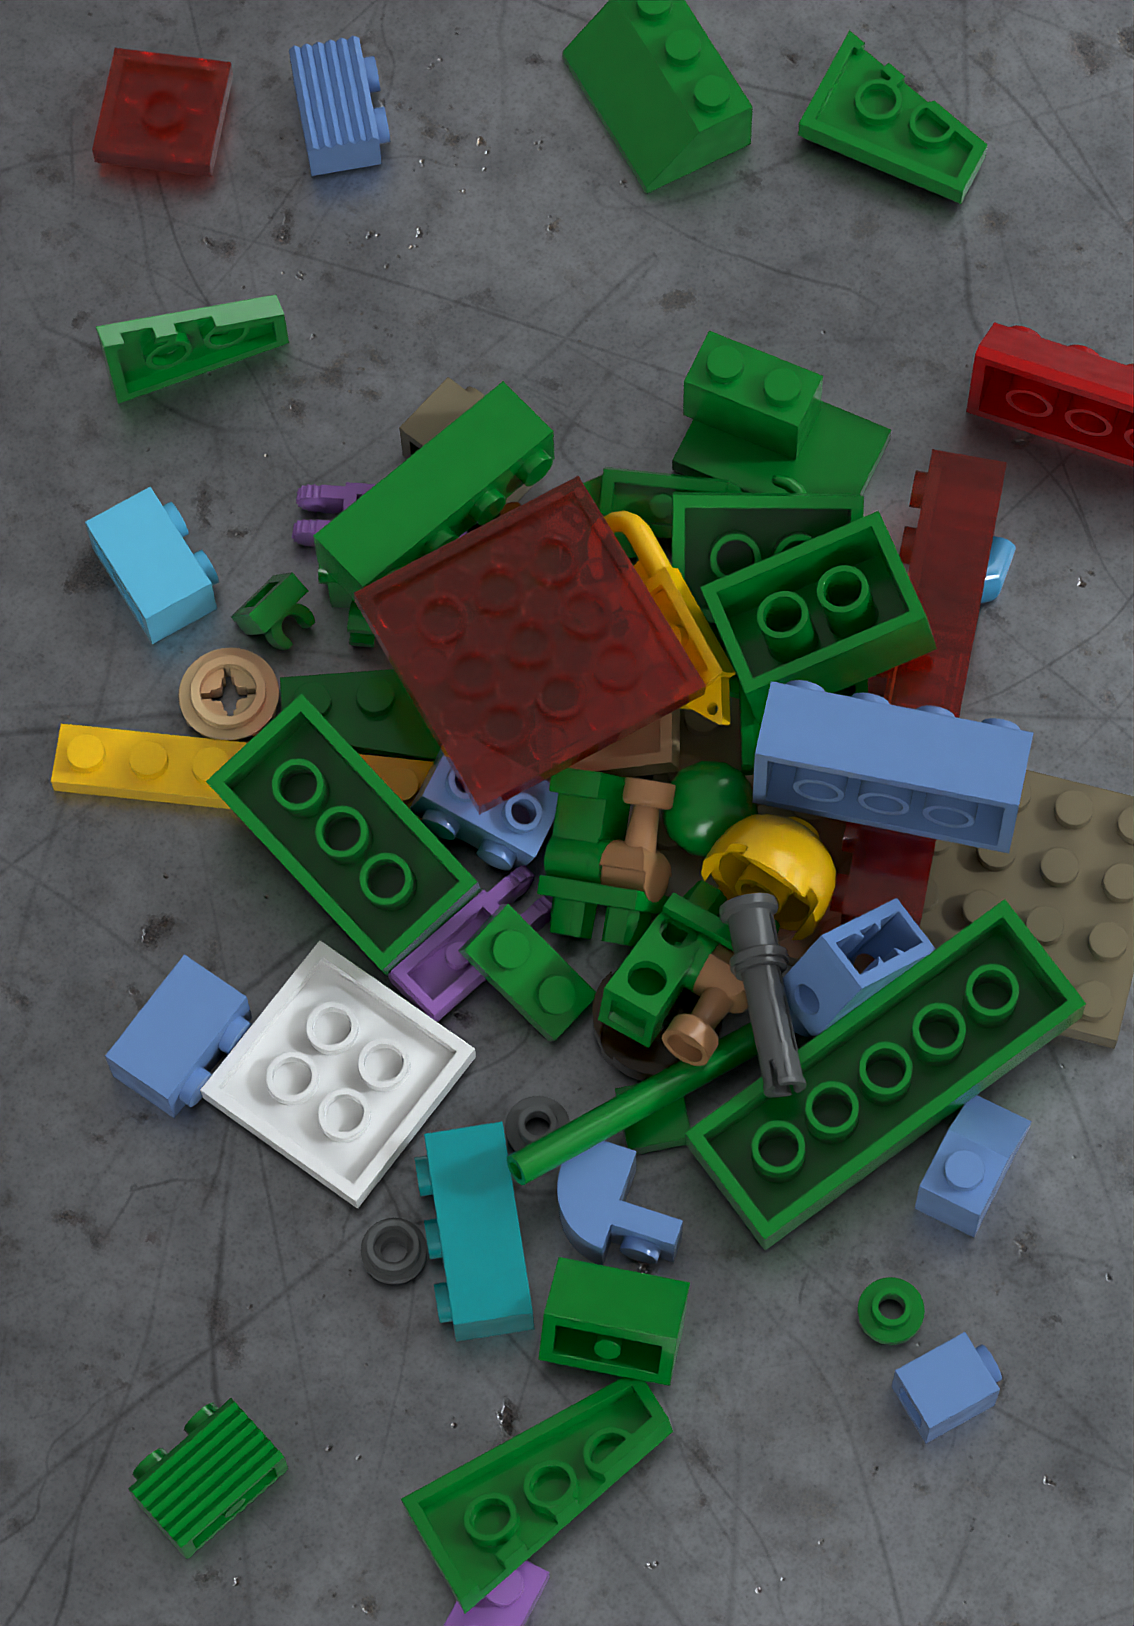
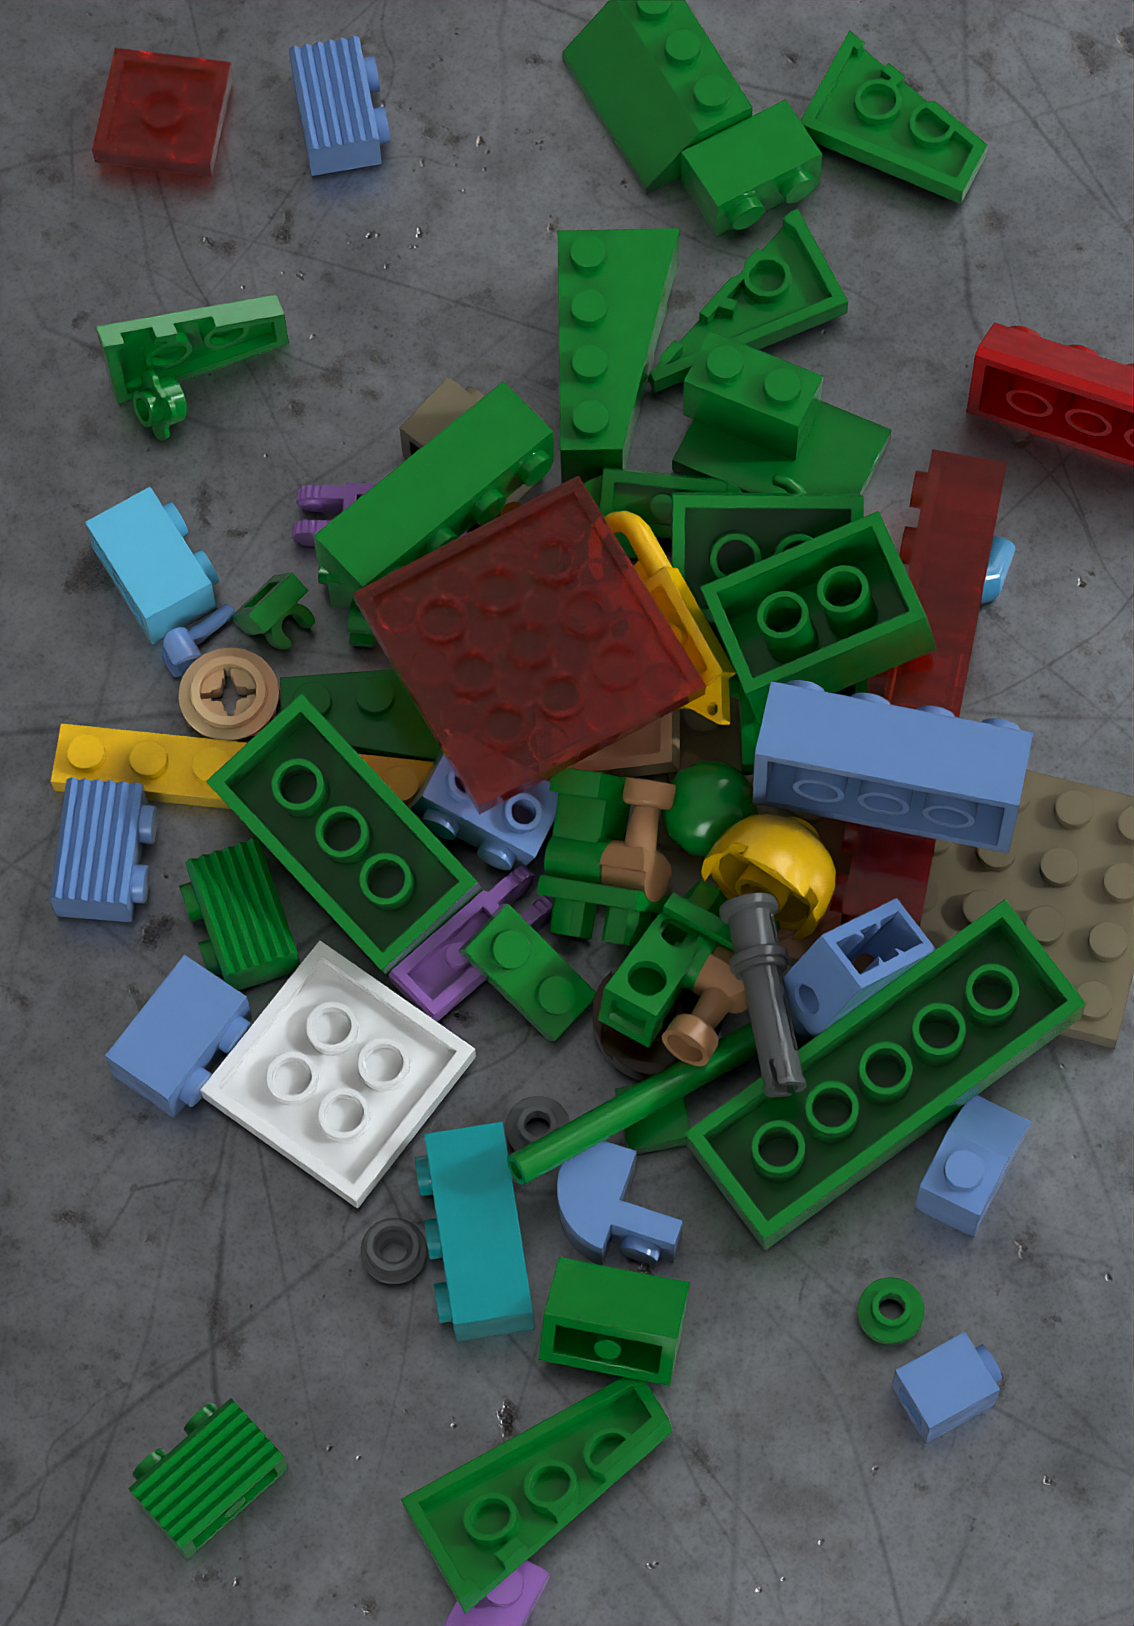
none -> medium blue brick [50,777,157,922]
none -> green plate [133,369,187,441]
none -> medium blue hand [162,604,235,677]
none -> green brick [179,838,300,991]
none -> green wedge [557,228,680,483]
none -> green wing [648,208,848,393]
none -> green brick [681,99,822,237]

